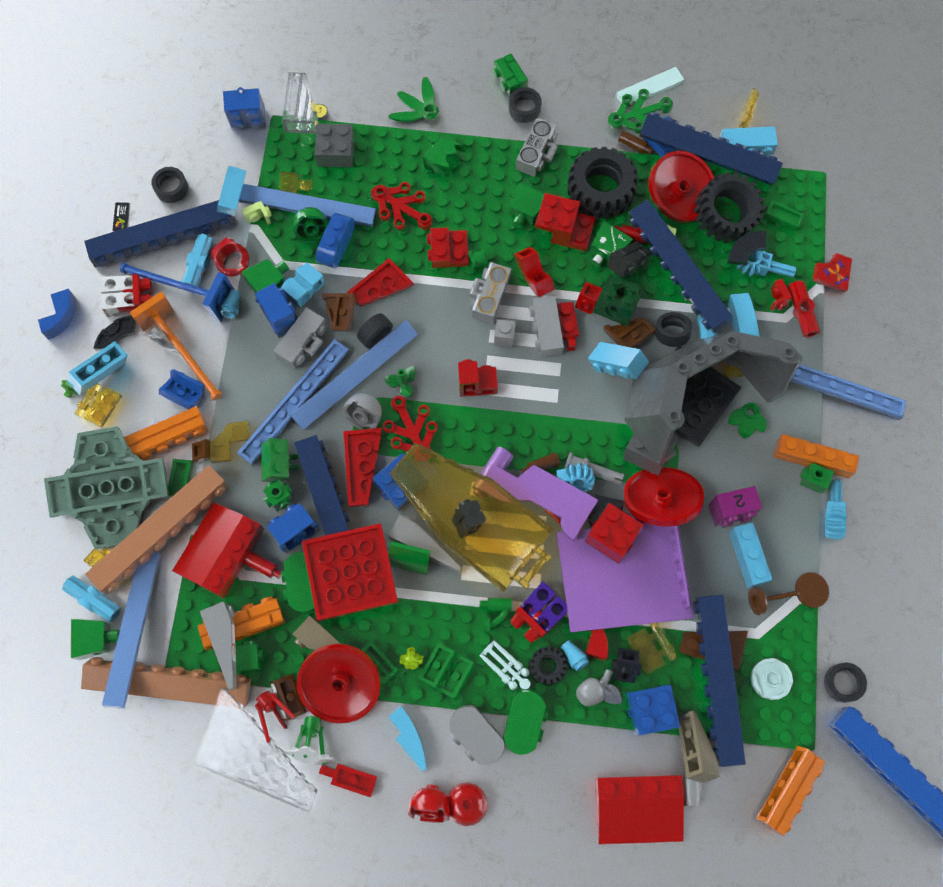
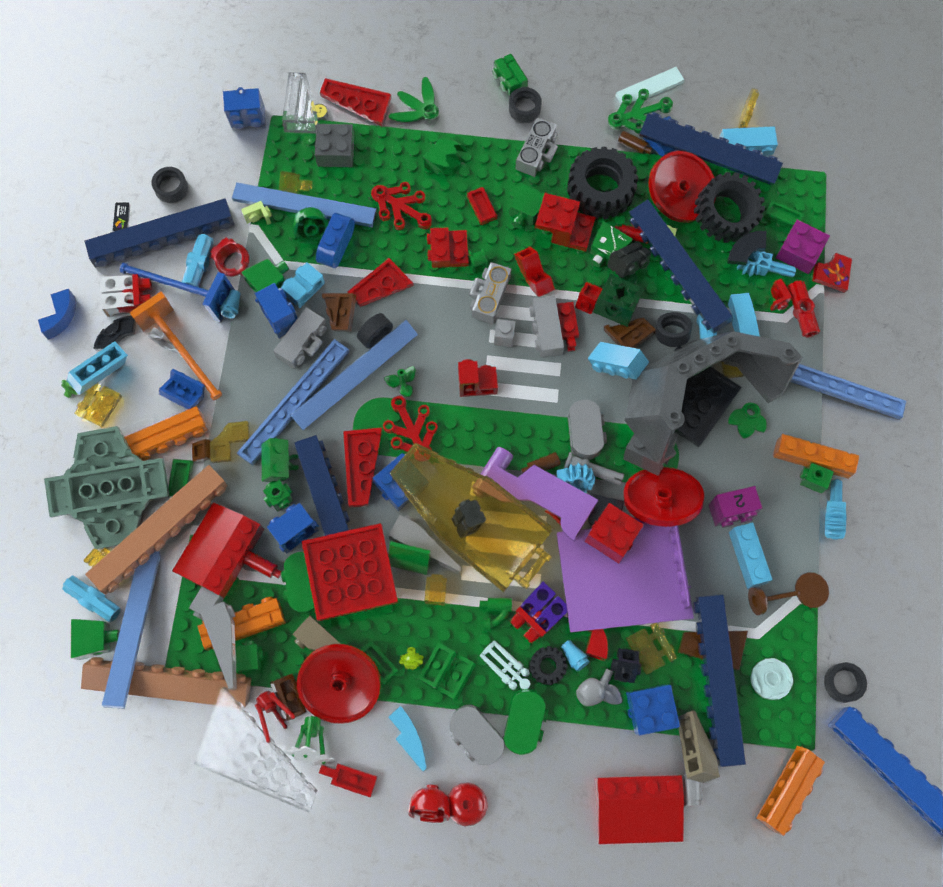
medium azure slope [217,166,246,216] -> none
light grey cylinder [342,393,382,429] -> none
none -> light grey brick [189,587,223,620]
none -> red wing [320,78,391,127]
none -> clear yellow brick [424,574,447,606]
none -> red tile [467,187,498,225]
none -> light grey brick [568,400,607,460]
none -> magenta brick [776,220,830,274]

